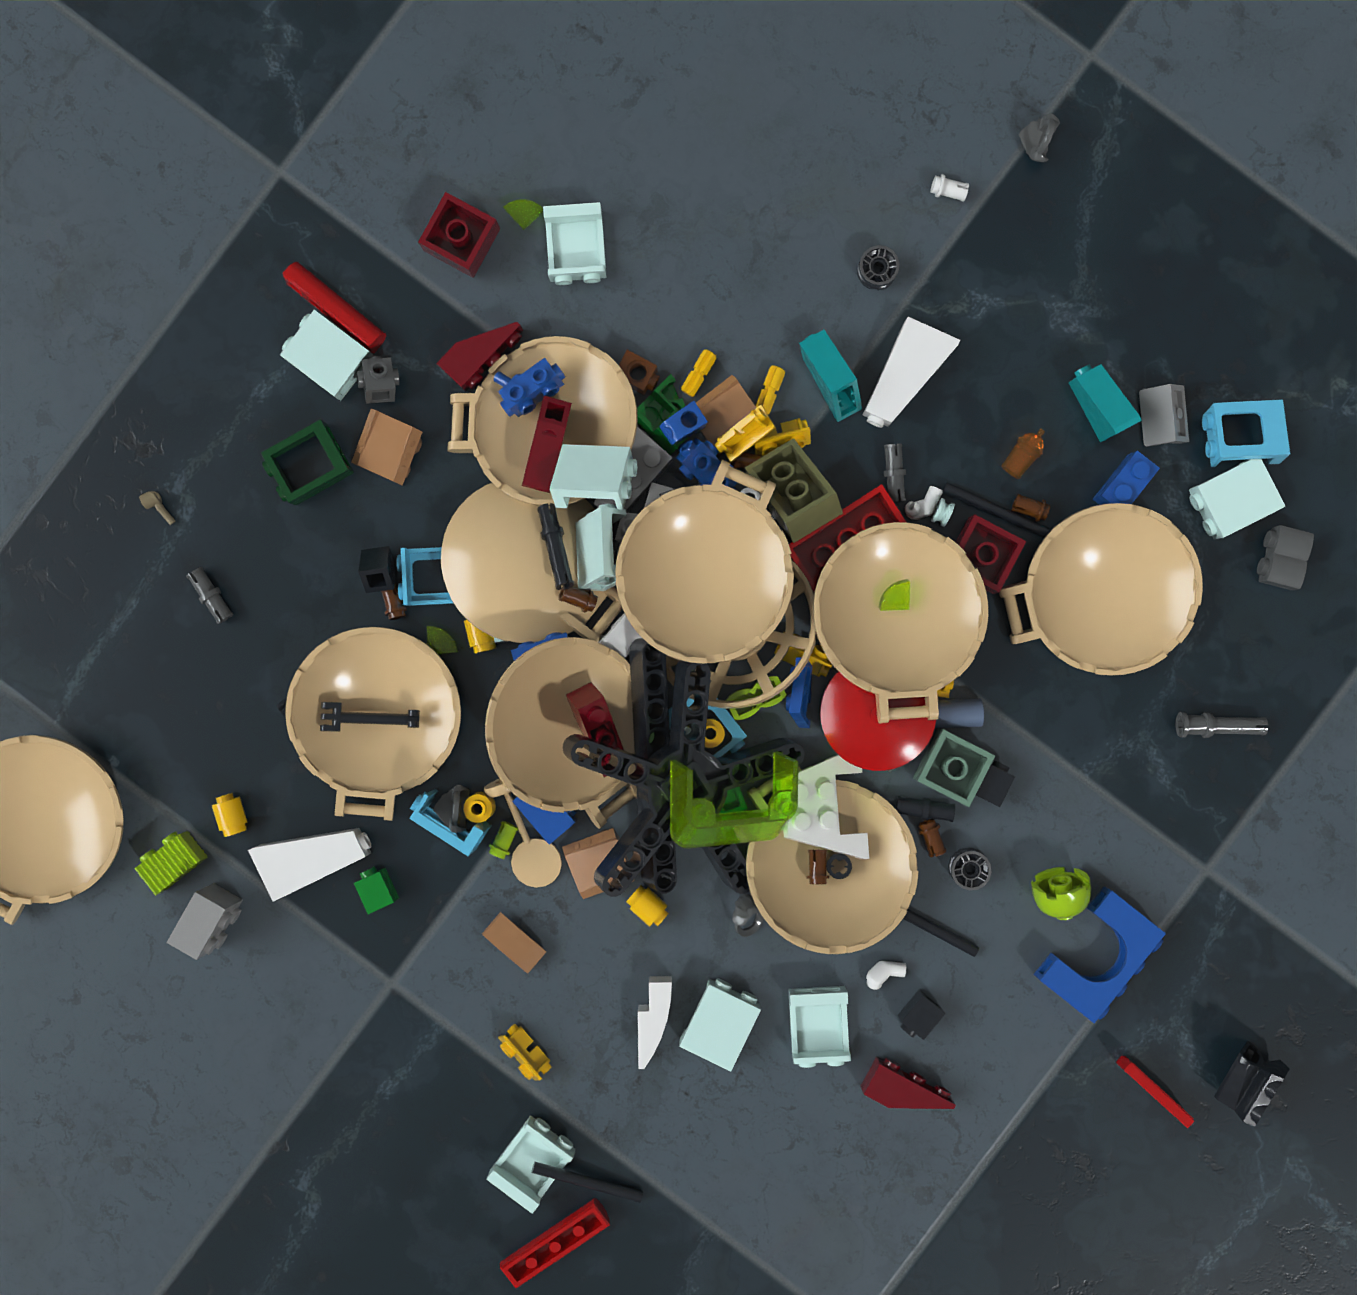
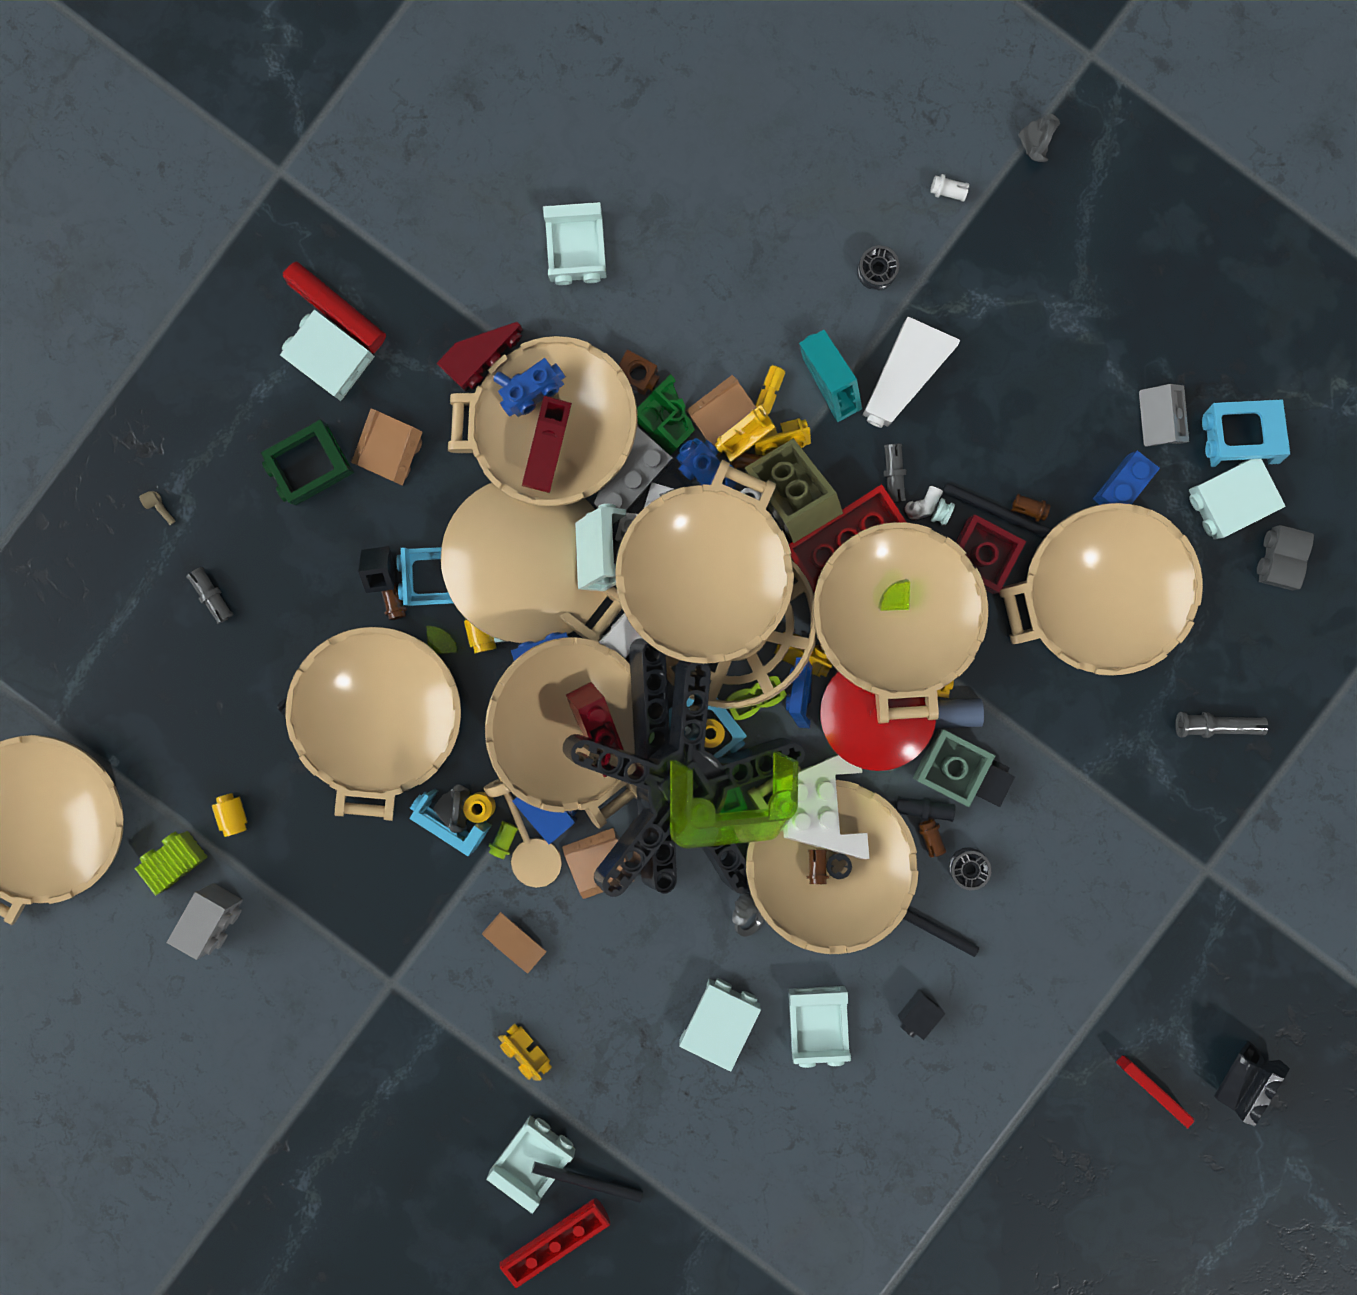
white slope [248,828,371,902] -> none
black hinge [320,702,420,732] -> none
green brick [354,866,399,914] -> none
dark grey brick [357,356,399,404] -> none
dark red brick [418,192,500,278] -> none
clear neon green tile [503,199,543,230] -> none
black pin [537,503,574,590] -> none
light aqua panel [550,444,638,510] -> none
reddish brown pin [558,586,598,613] -> none
yellow brick [626,885,669,927] -> none
white slope [638,976,672,1069] -> none
blue leg [659,401,708,446] -> none
yellow piece [681,349,716,397] -> none
dark red slope [861,1056,956,1109] -> none
white arm [866,961,906,990] -> none
clear orange piece [1001,429,1045,479] -> none
lime cylinder [1031,867,1091,920] -> none
blue arch [1034,886,1166,1023] -> none
teal slope [1069,364,1142,442] -> none

